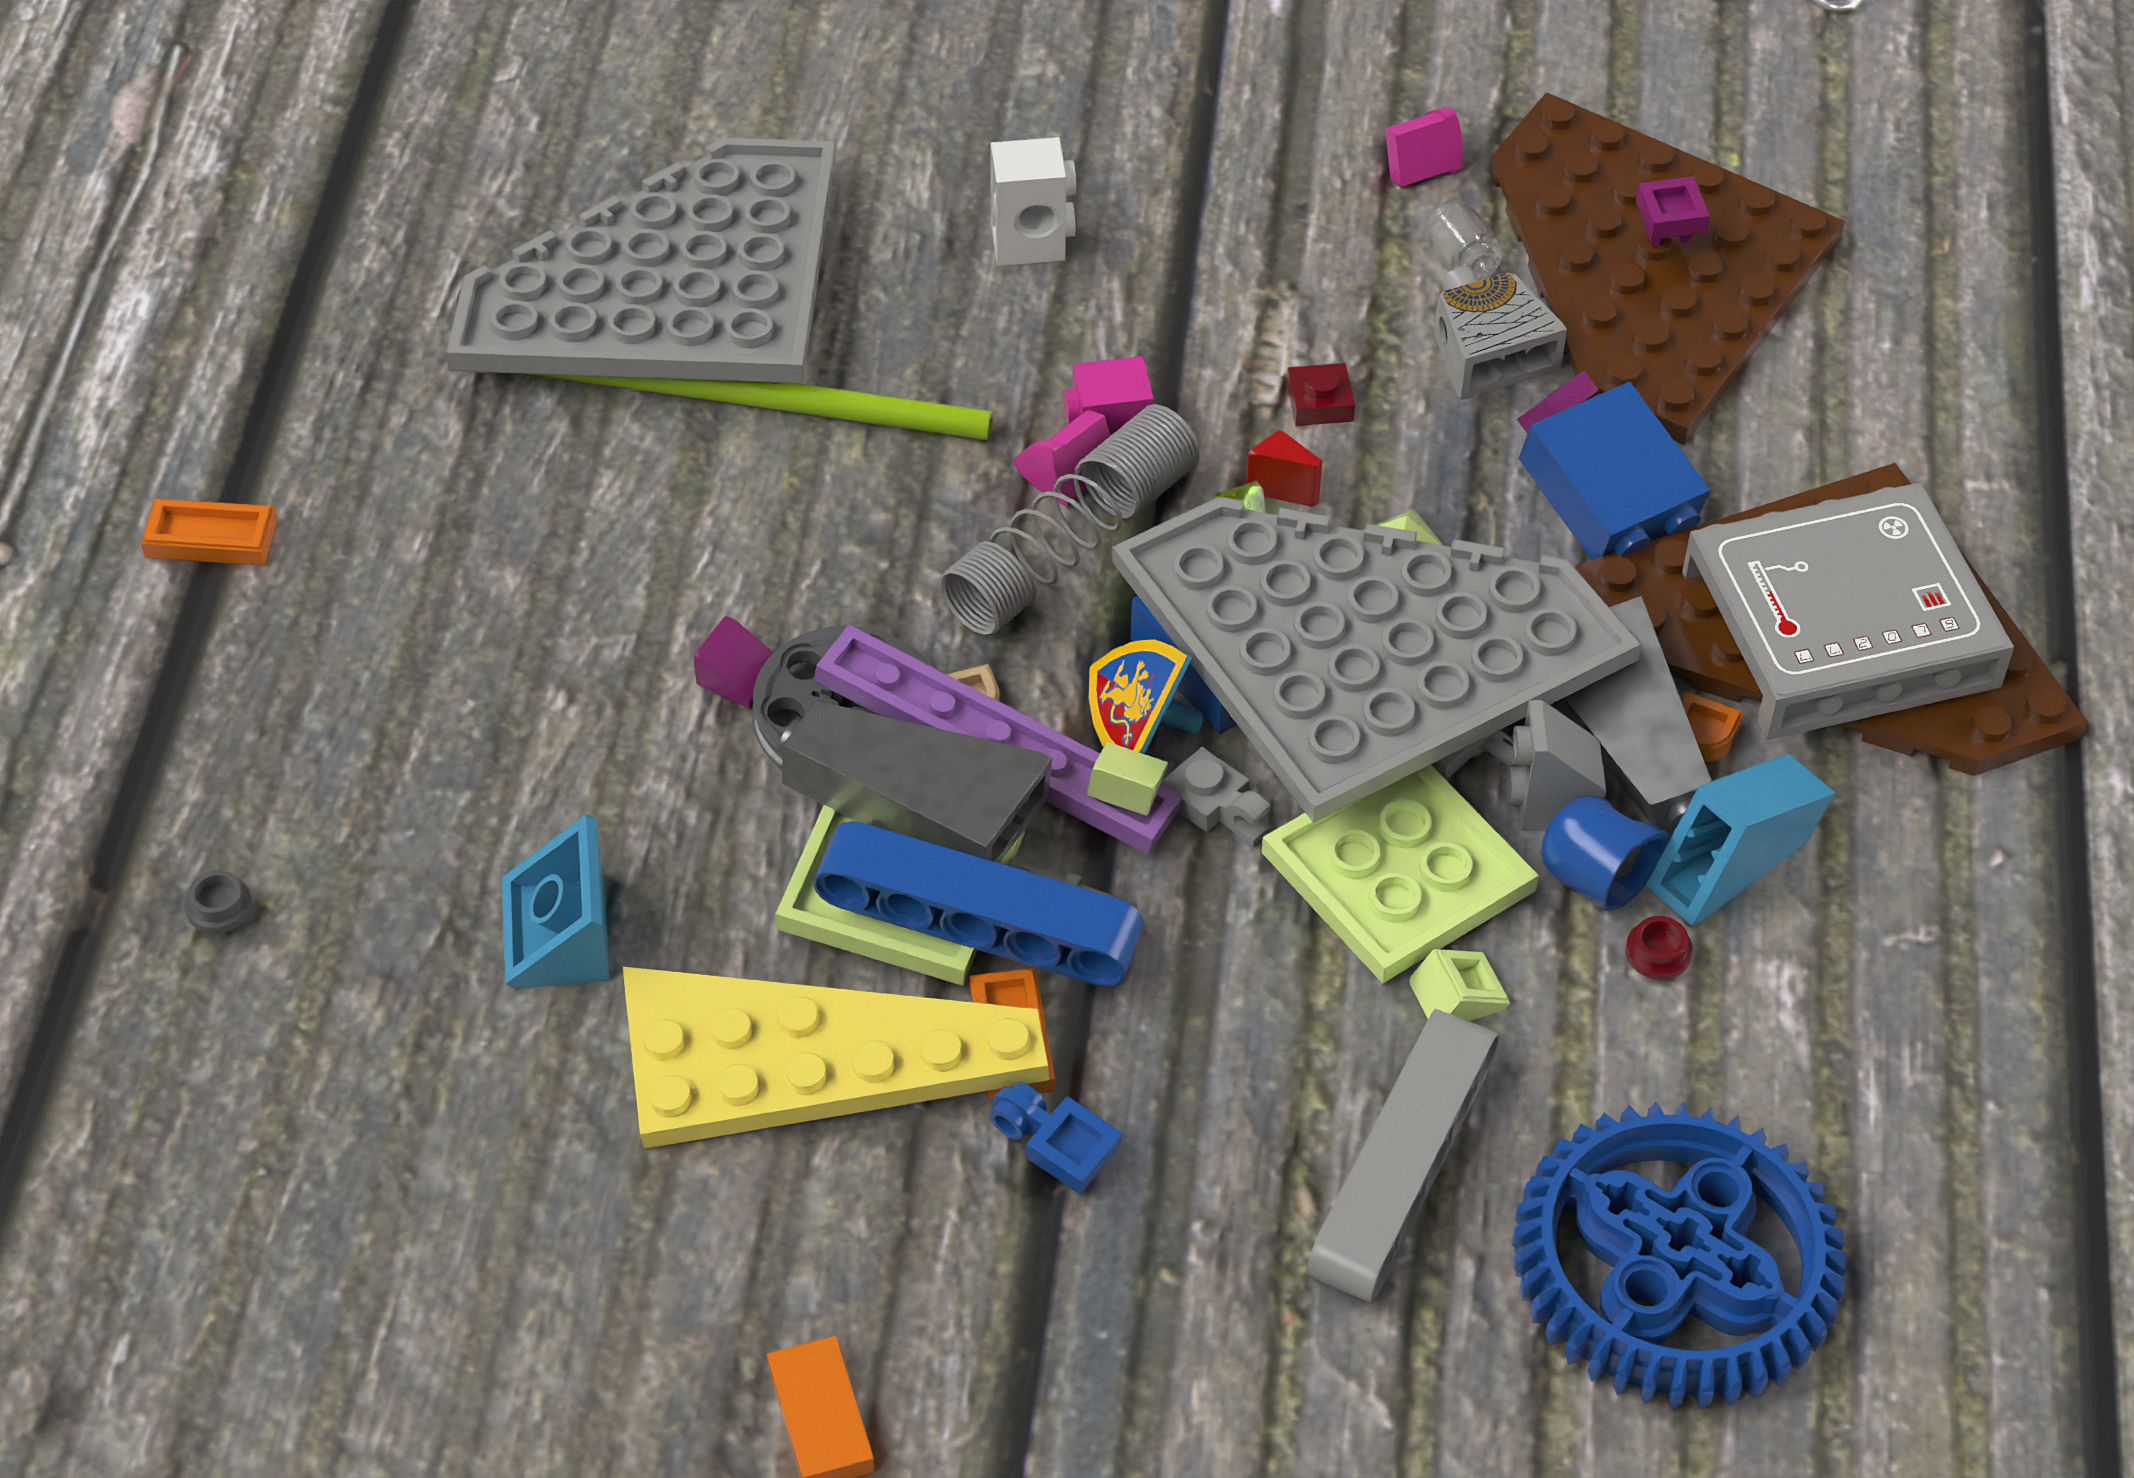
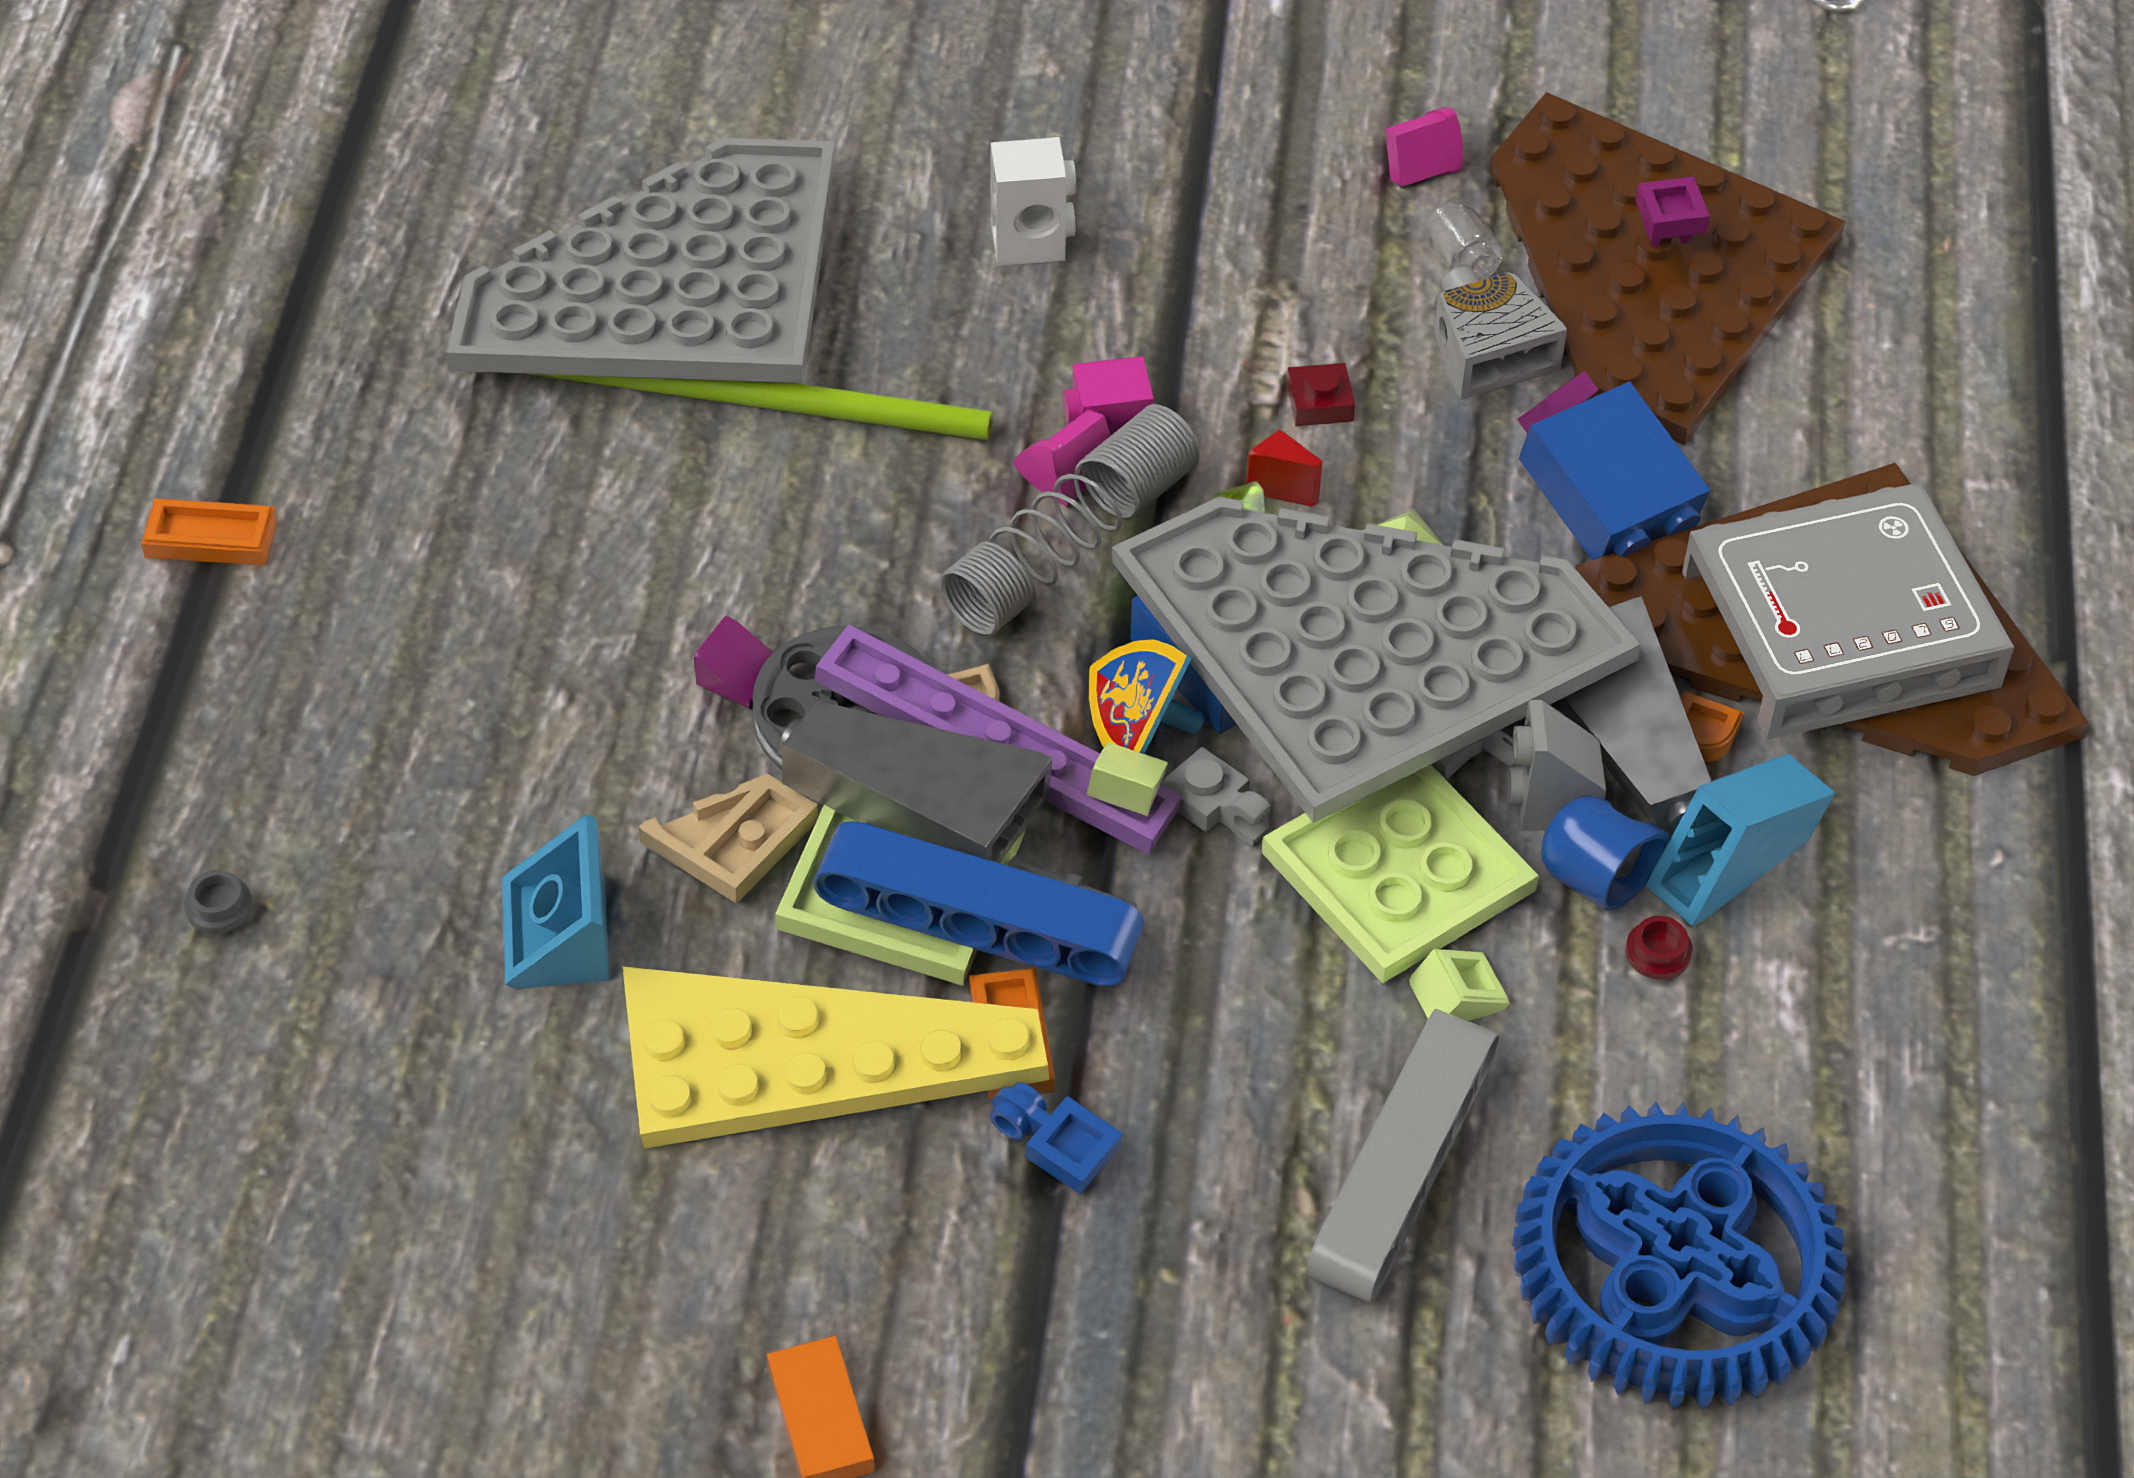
none -> tan wing [638,774,819,904]

